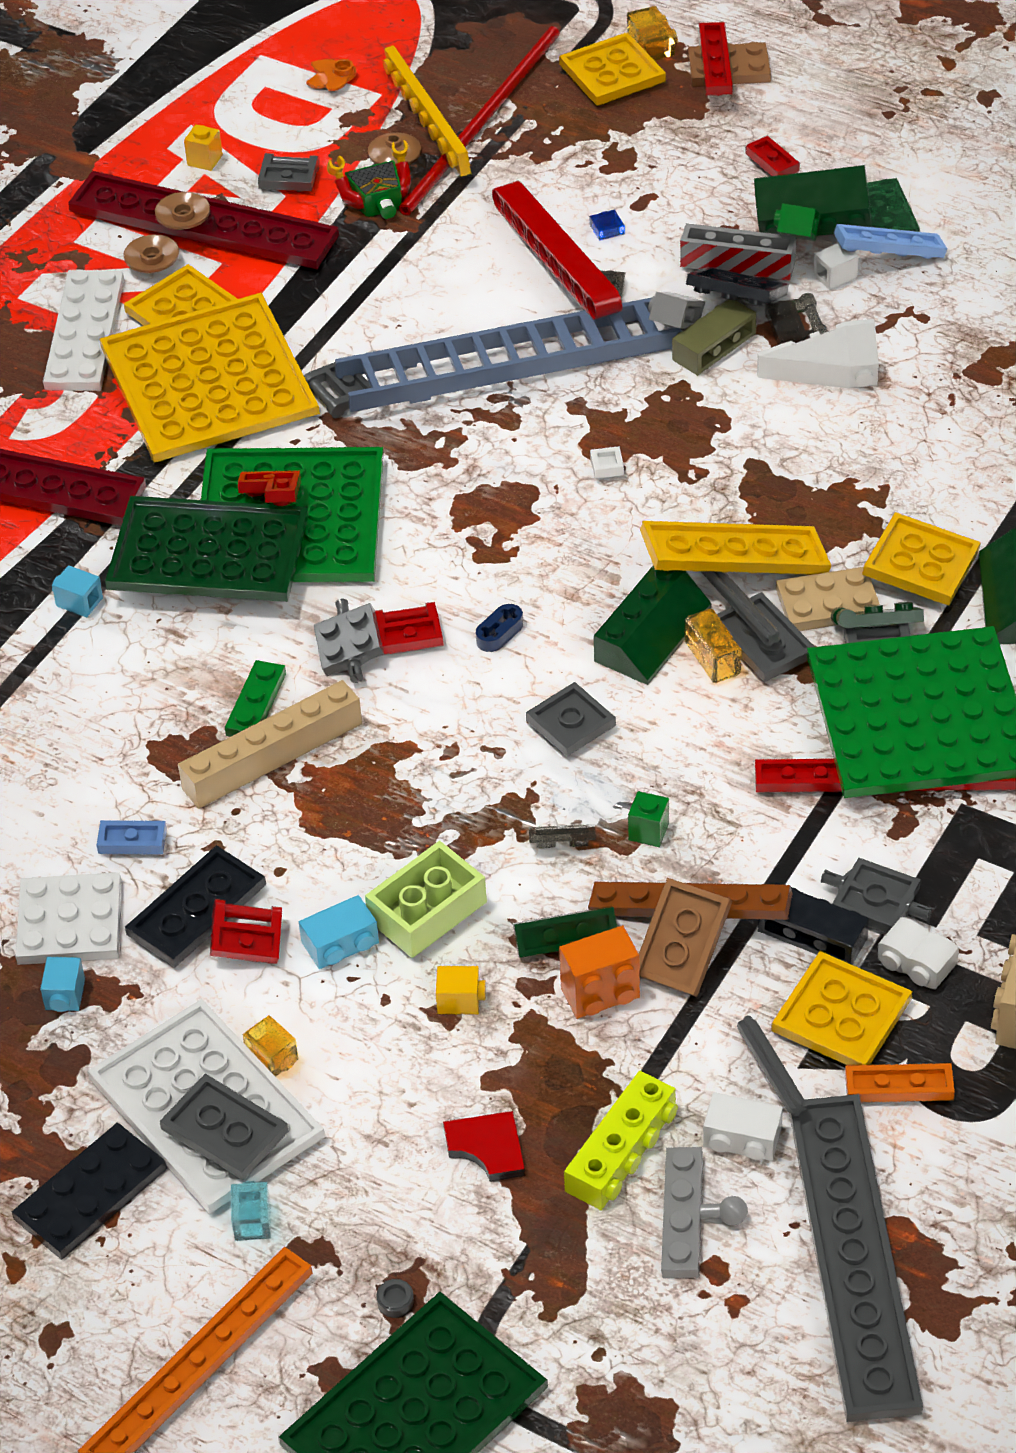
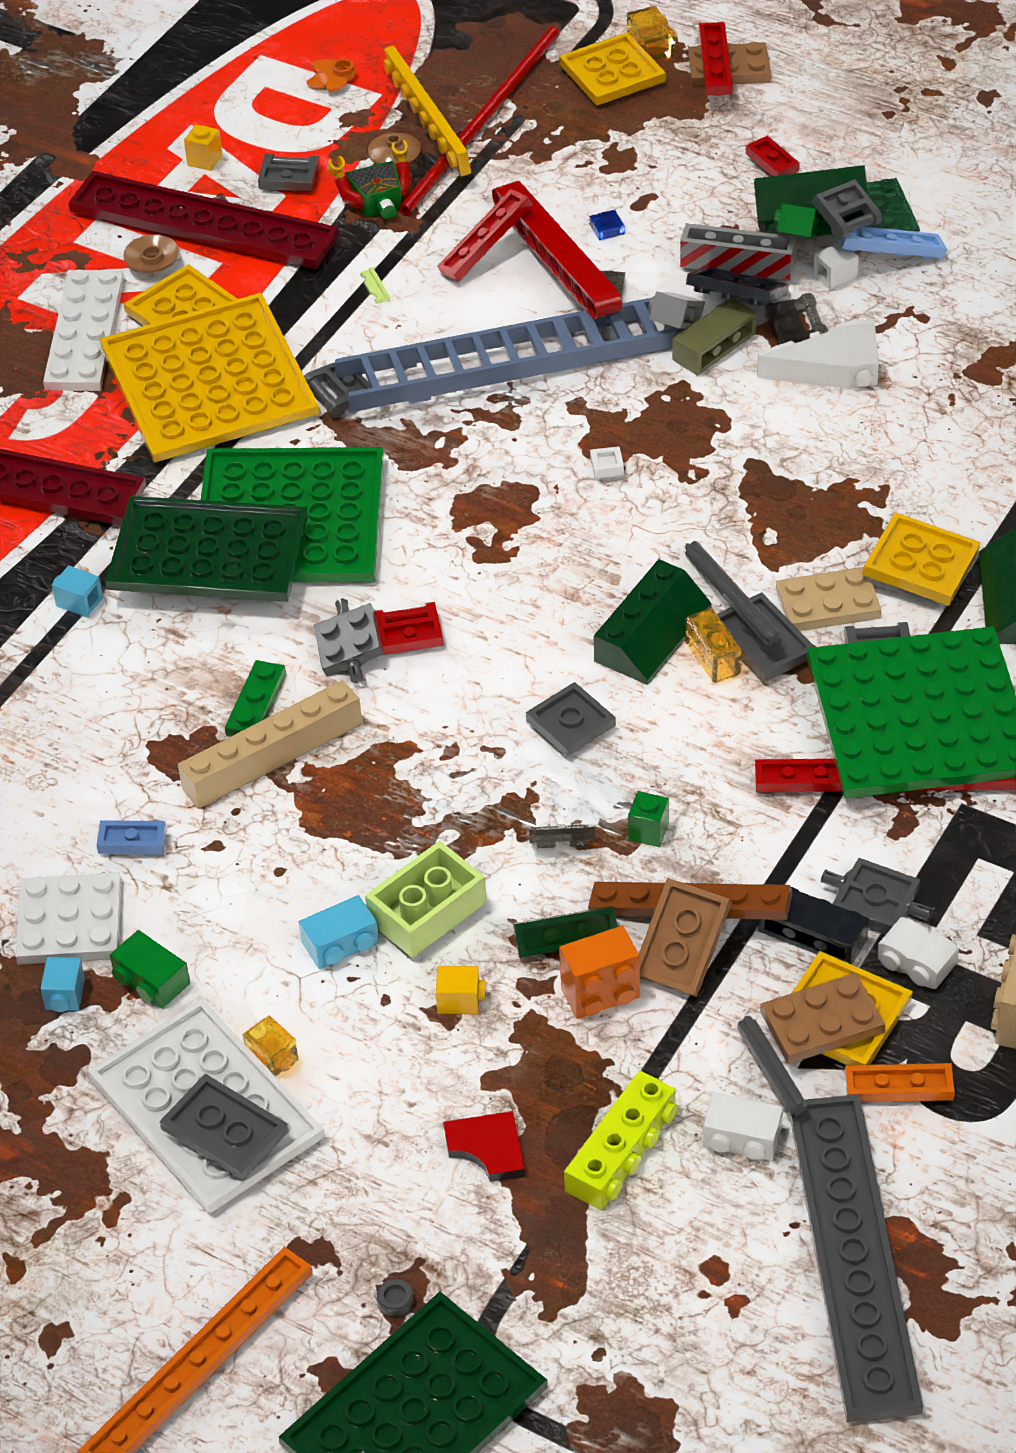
black plate [11,1122,167,1260] -> none
black plate [125,845,266,968] -> none
medium nougat dish [155,192,210,230] -> none
red plate [210,899,282,964] -> none
clear light blue brick [231,1181,271,1241] -> none
red plate [238,471,301,506] -> none
dark blue beam [475,604,523,652] -> none
yellow plate [640,521,831,575] -> none
light grey plate [661,1147,748,1278] -> none
dark green plate [830,602,924,628] -> none
none -> green brick [109,929,191,1009]
none -> yellowish green piece [360,267,389,304]
none -> red plate [437,189,532,282]
none -> medium nougat plate [760,973,885,1064]
none -> dark grey plate [811,179,882,240]

